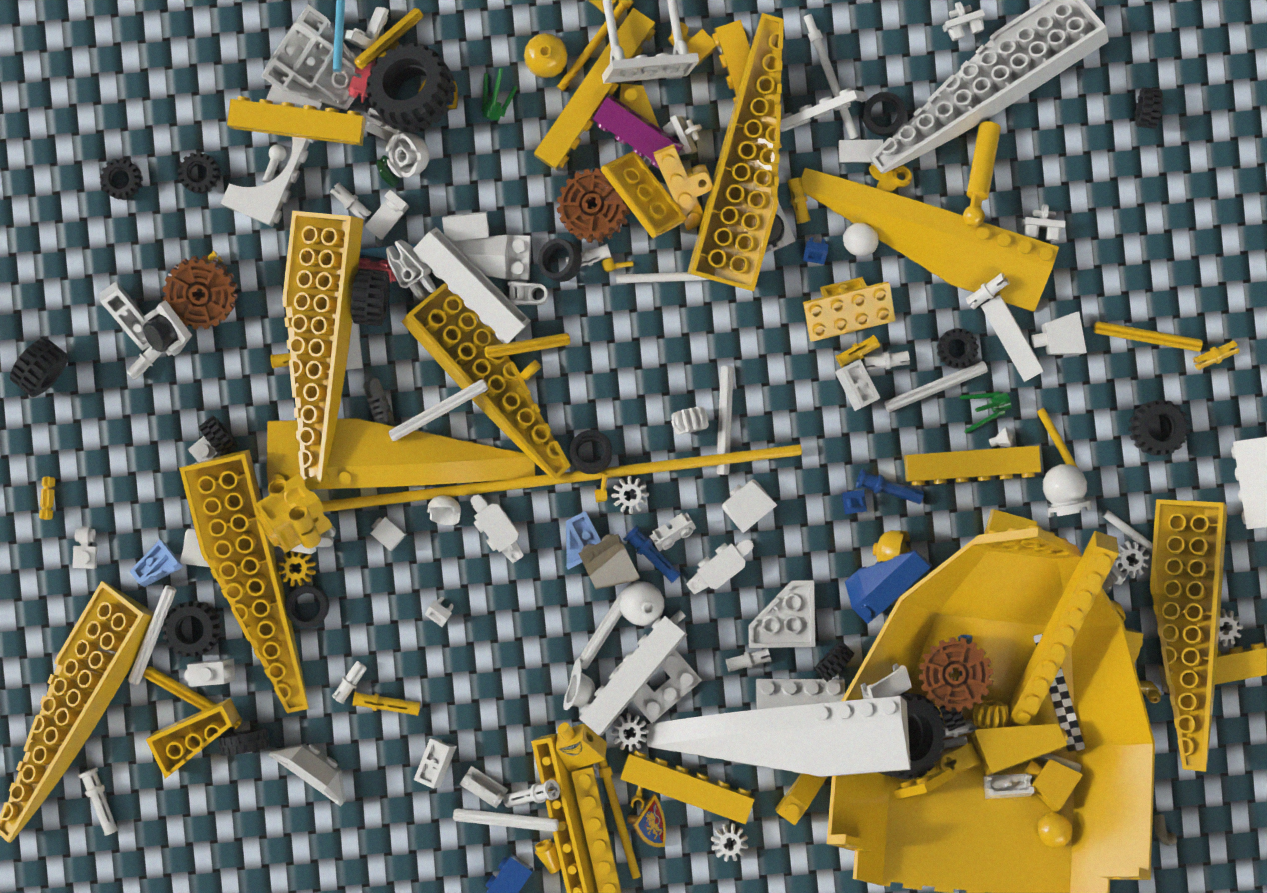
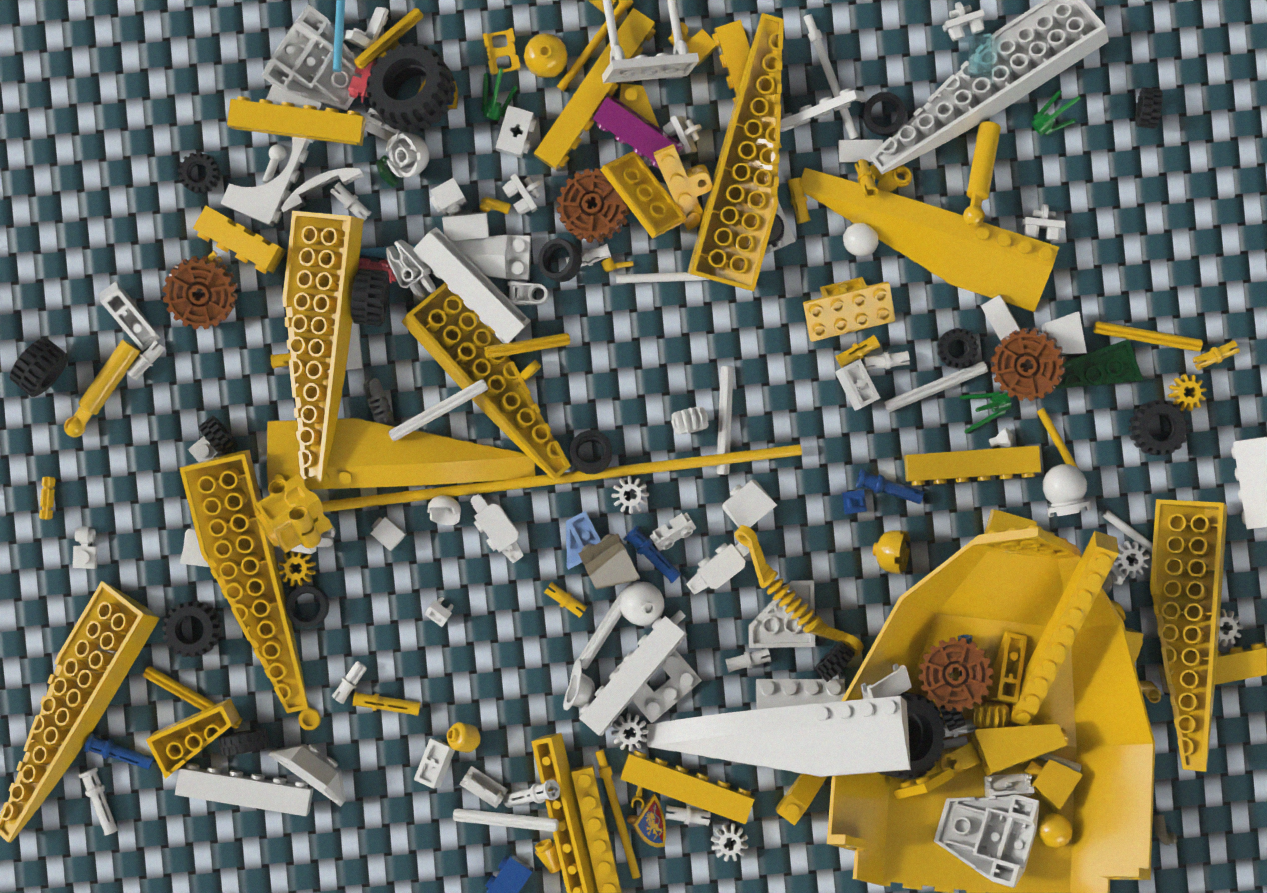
black tyre [99,158,143,200] -> none
white axle [128,585,176,685] -> none
light blue wing [130,539,183,587] -> none
piece [142,300,192,356] -> none
white torso [184,658,236,687] -> none
white bracket [365,190,409,240] -> none
yellow torso [556,722,607,772] -> none
yellow hand [594,472,608,502] -> none
blue tile [803,237,829,264] -> none
blue wedge [845,550,932,624] -> none
white pin [966,272,1010,309] -> none
sticker [1034,634,1085,752] -> none
none -> yellow piece [64,339,141,438]
none -> blue pin [84,733,154,770]
none -> white brick [175,763,314,816]
none -> yellow wedge [193,206,286,274]
none -> white slope [281,168,365,215]
none -> yellow tile [298,708,321,730]
none -> white brick [430,177,468,216]
none -> yellow head [447,722,480,753]
none -> yellow arm [479,197,511,215]
none -> yellow piece [483,28,521,75]
none -> white brick [495,105,537,158]
none -> white hips [502,173,542,215]
none -> yellow pin [544,582,588,618]
none -> white pin [665,805,711,826]
none -> yellow piece [734,525,864,656]
none -> yellow pin [854,159,878,198]
none -> white wedge [934,795,1039,888]
none -> clear light blue tile [969,33,992,78]
none -> yellow slope [986,632,1027,703]
none -> dark orange piece [991,327,1066,401]
none -> green plant [1031,90,1081,136]
none -> dark green wing [1055,339,1143,389]
none -> yellow gear [1168,374,1207,411]

